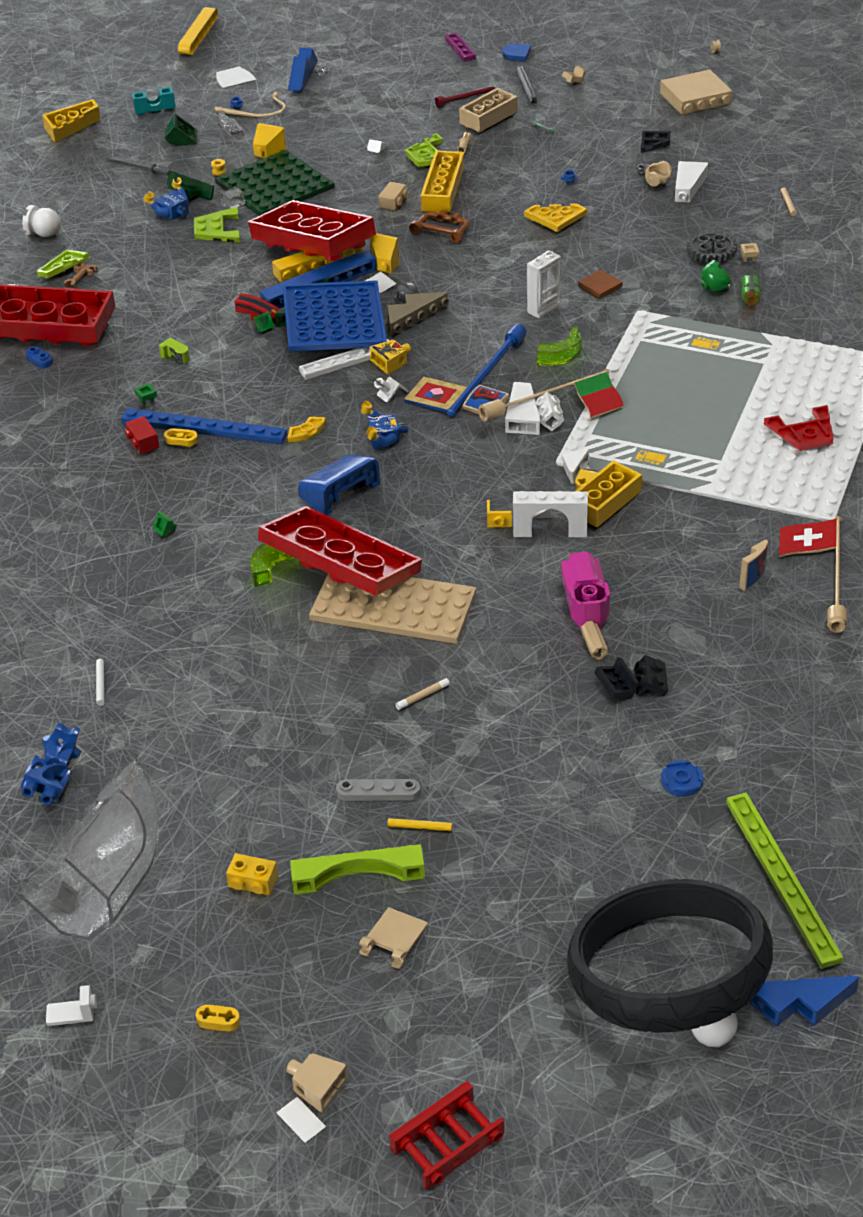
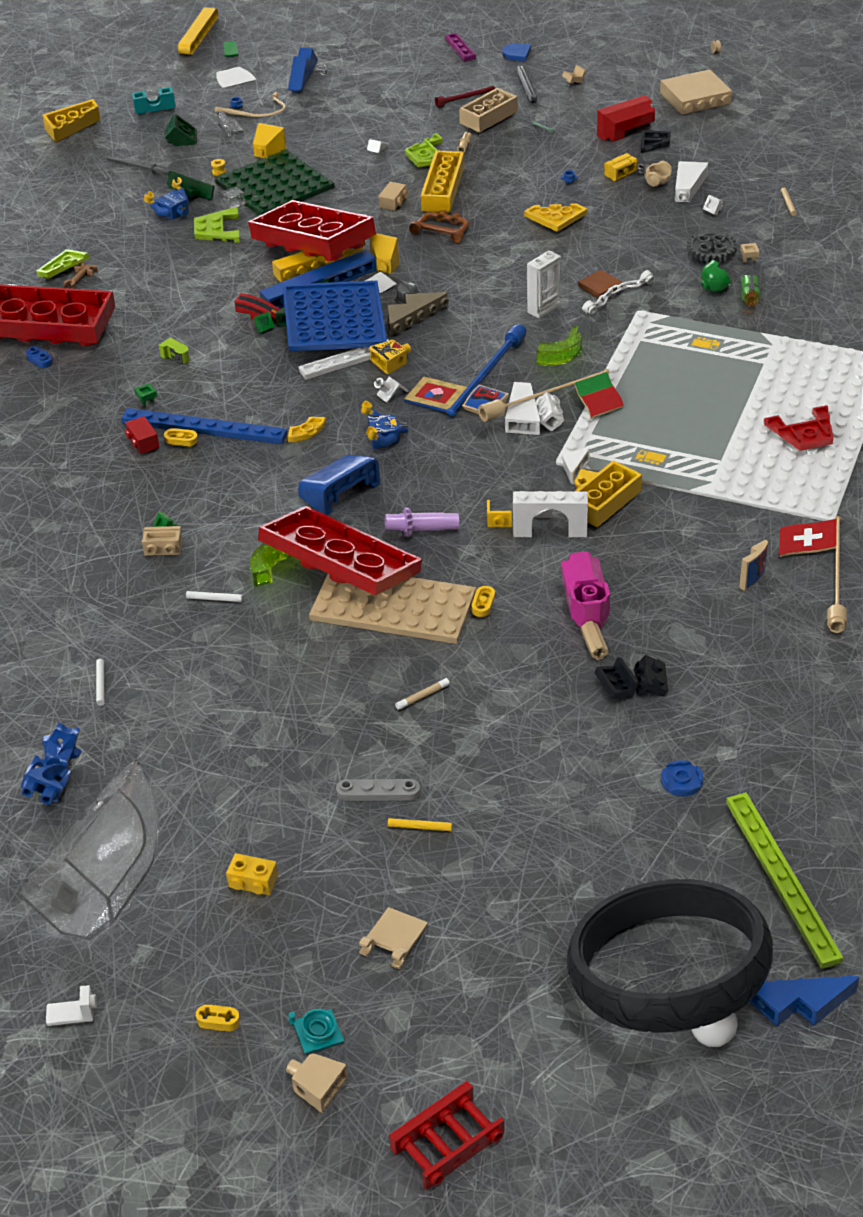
white tile [22,205,61,237] -> none
white sticker [276,1097,326,1143] -> none
lime arch [290,844,425,895] -> none
none -> tan hinge [142,526,183,556]
none -> white bar [186,591,243,602]
none -> green slope [223,41,238,57]
none -> teal hat [288,1009,344,1055]
none -> lavender gear [385,508,459,537]
none -> yellow plate [472,586,495,617]
none -> white piece [582,270,654,315]
none -> red brick [597,95,656,142]
none -> yellow brick [604,153,638,181]
none -> white tile [703,195,723,215]

